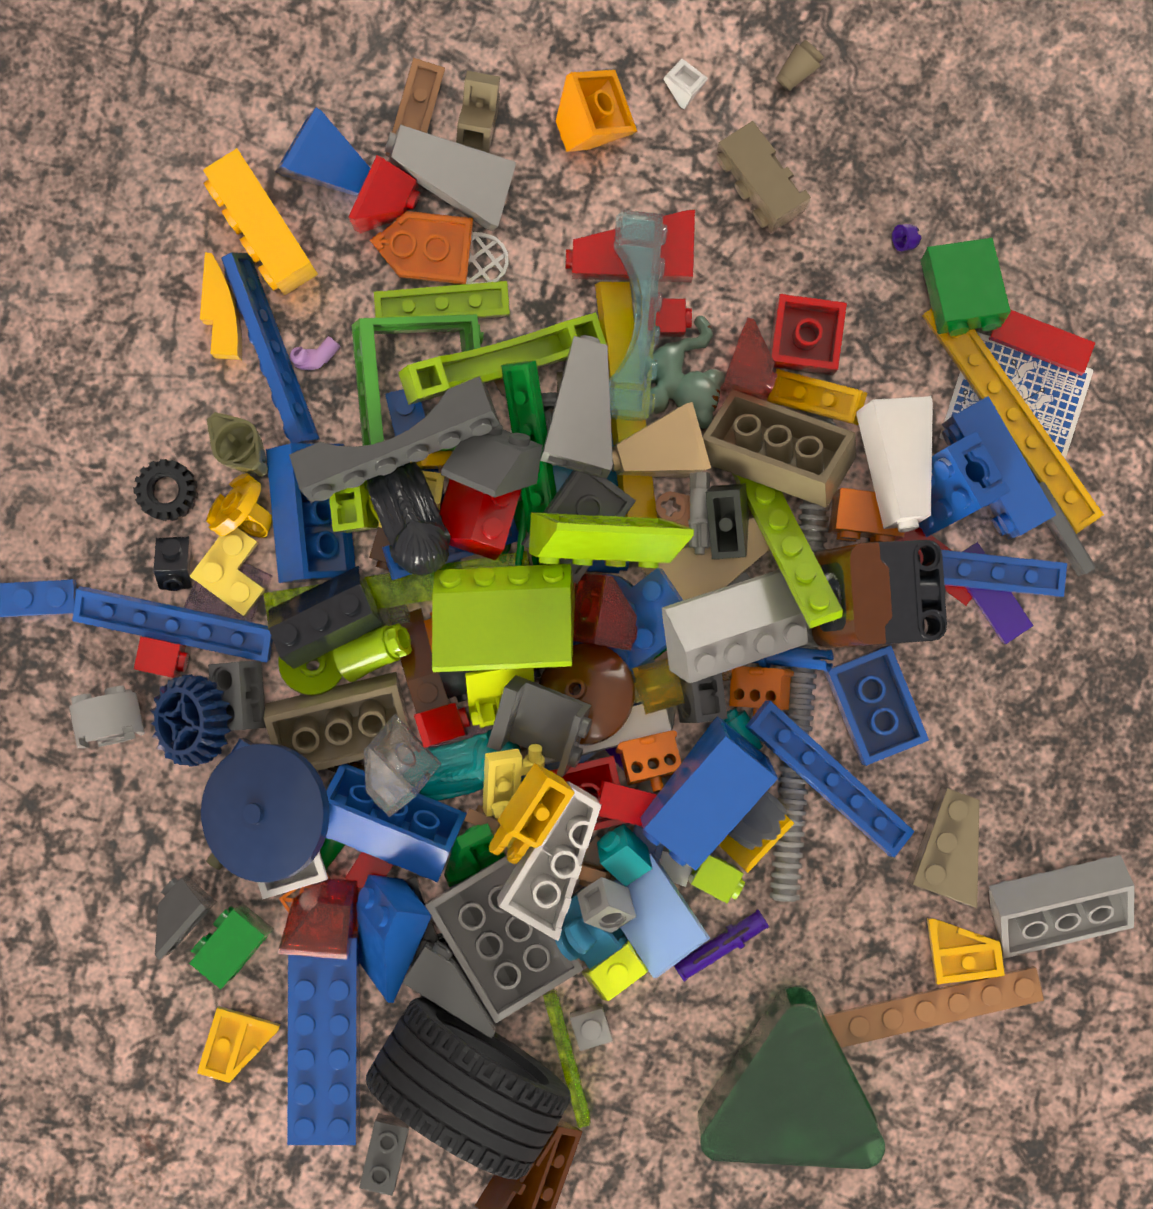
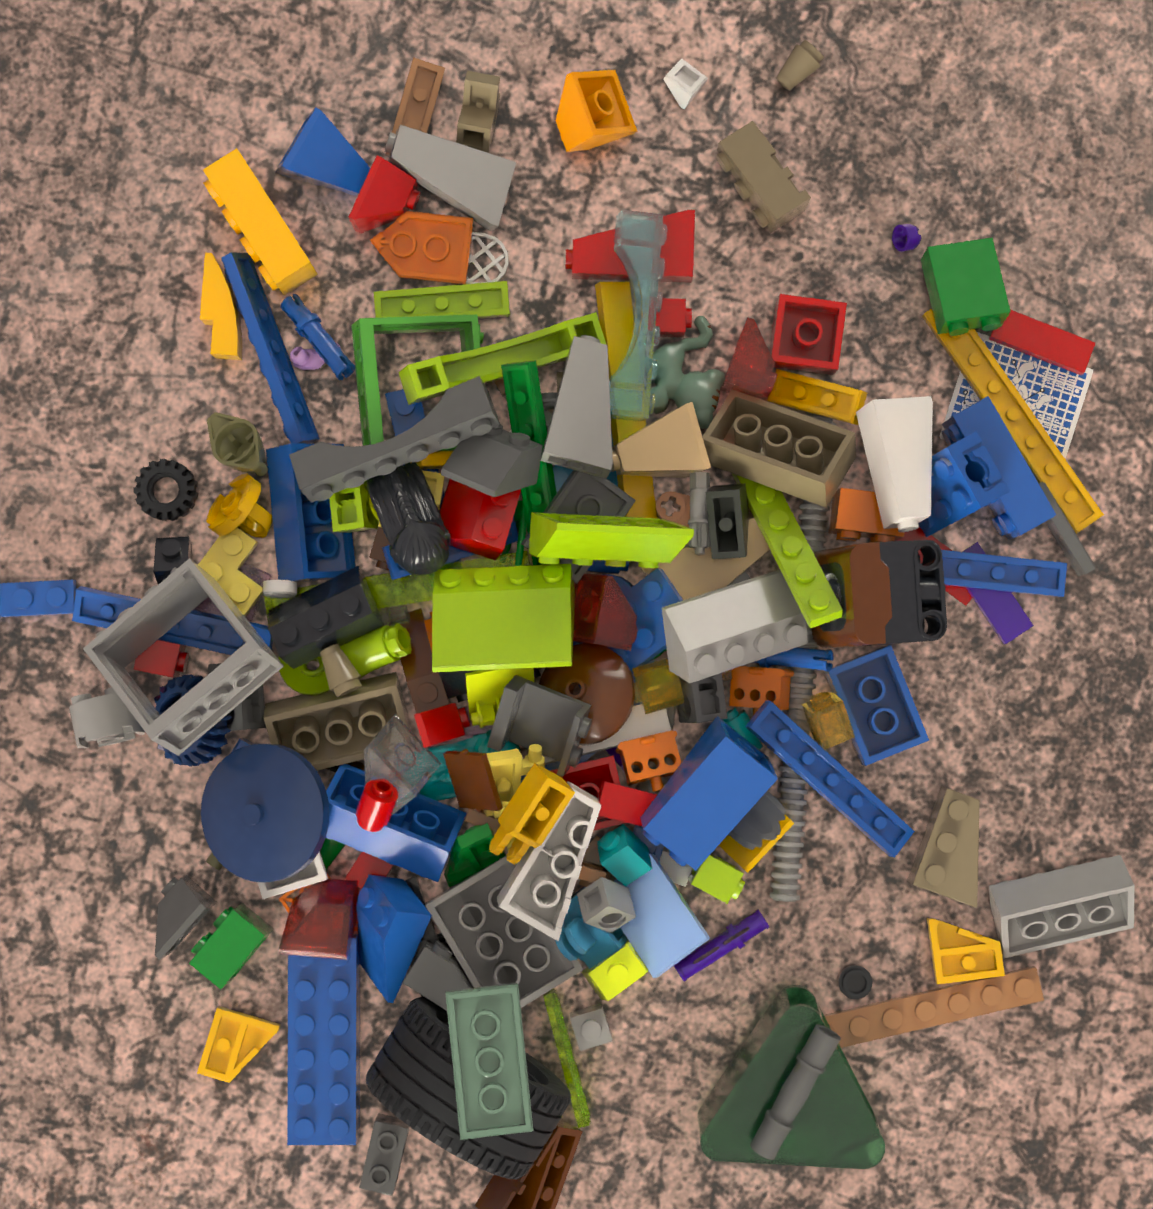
none -> light grey window [83,558,284,756]
none -> white tile [263,580,297,598]
none -> blue pin [280,294,355,380]
none -> dark tan cone [320,644,362,697]
none -> red brick [356,779,399,832]
none -> reddish brown piece [443,749,503,813]
none -> sand green tile [445,983,533,1140]
none -> dark grey piece [750,1024,841,1160]
none -> clear yellow brick [802,692,855,750]
none -> black plate [838,965,873,1000]

